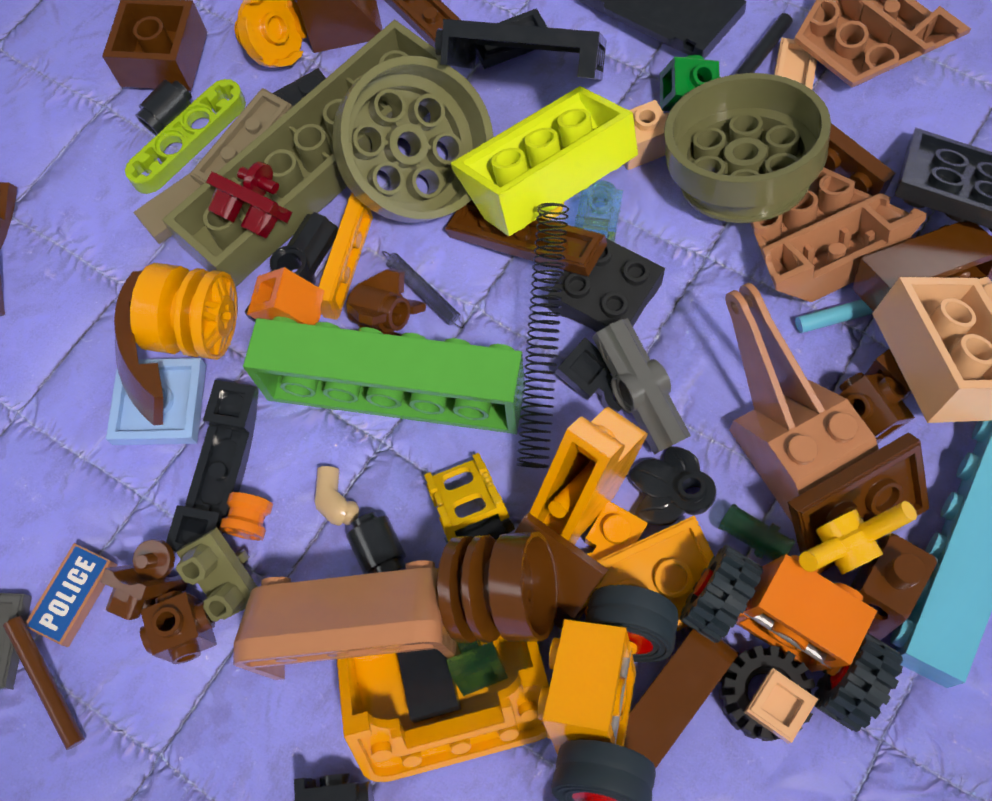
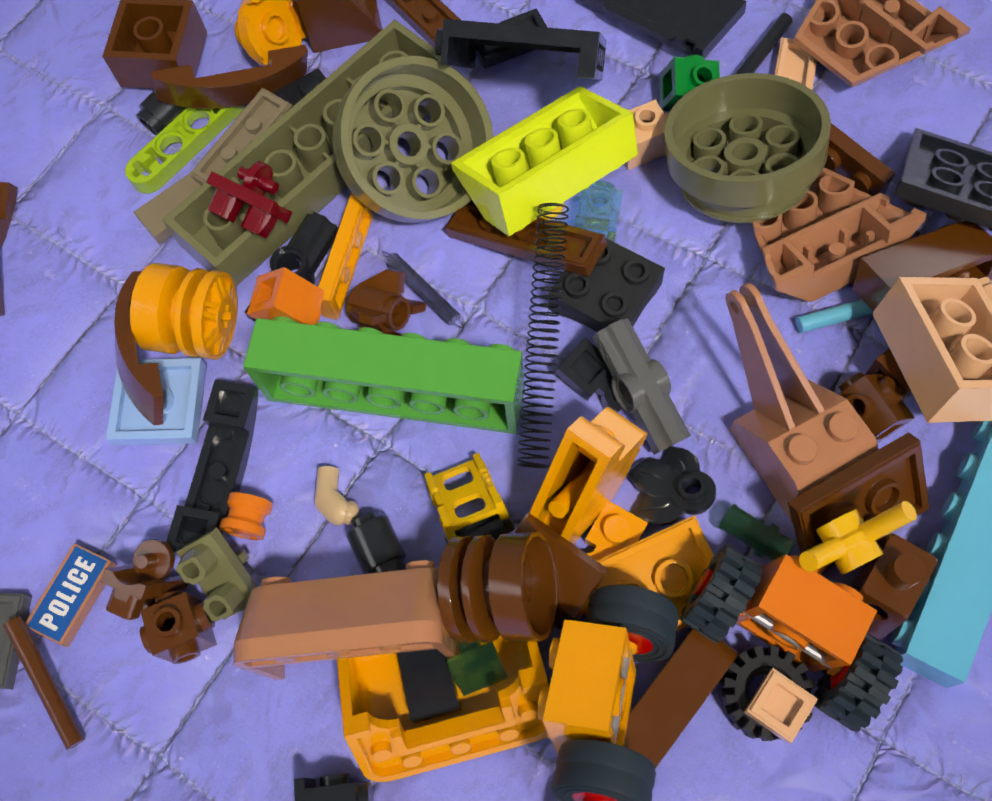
none -> reddish brown slope [151,44,308,109]

